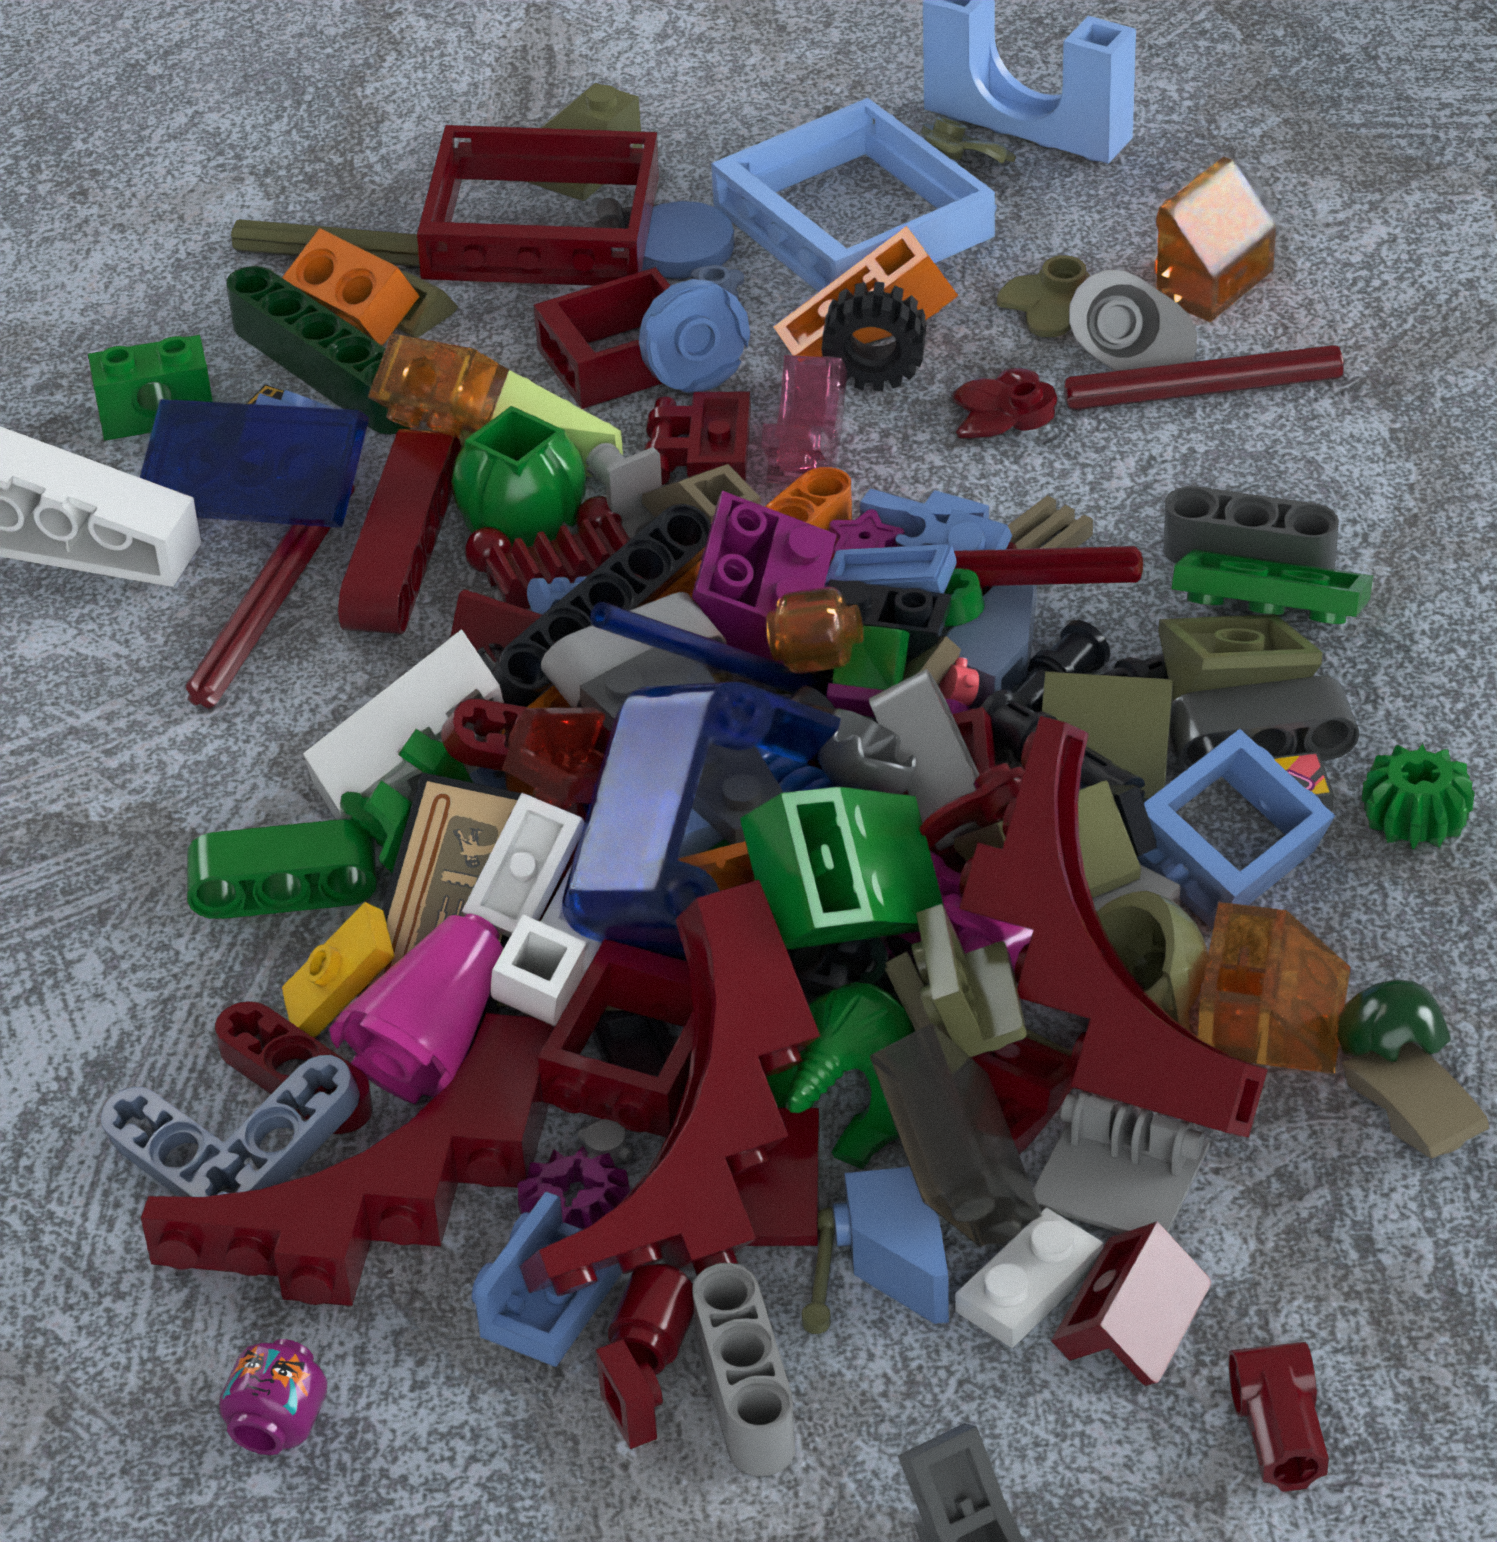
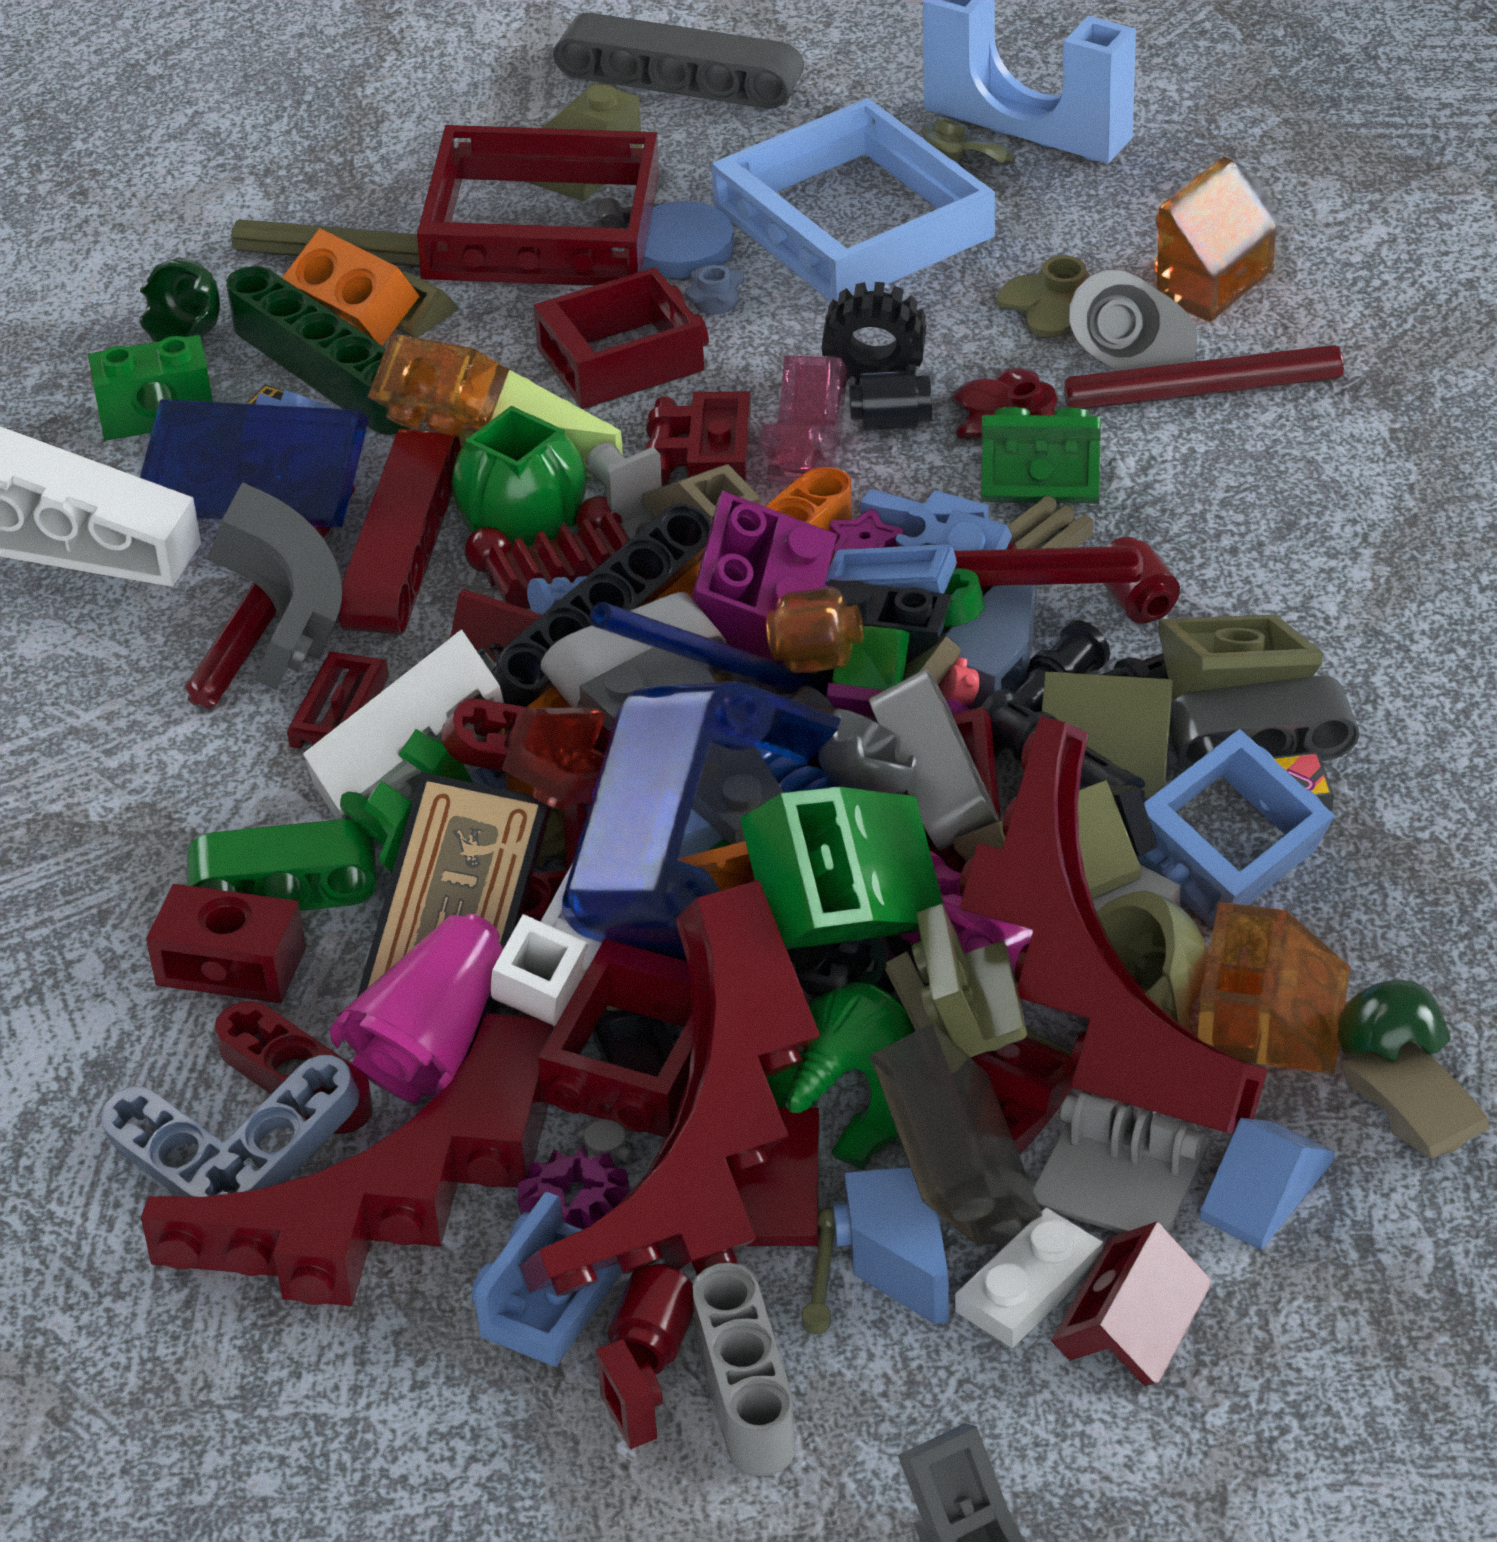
magenta head [219,1339,328,1455] -> none
yellow plate [282,902,395,1039] -> none
white plate [462,793,586,938] -> none
medium blue tile [638,279,750,393] -> none
orange slope [773,226,958,363] -> none
dark red plate [919,763,1024,848] -> none
dark grey beam [1163,486,1339,570] -> none
green plate [1171,549,1373,624] -> none
dark red piece [1228,1342,1329,1492] -> none
green gear [1361,742,1475,850] -> none
none -> dark green hair [139,257,220,342]
none -> dark red brick [146,884,306,1004]
none -> dark grey arch [207,482,342,690]
none -> dark red tile [287,651,389,749]
none -> dark grey beam [553,13,804,108]
none -> black brick [849,370,932,431]
none -> green bracket [981,407,1101,504]
none -> dark red brick [1103,537,1180,623]
none -> medium blue slope [1200,1118,1335,1250]

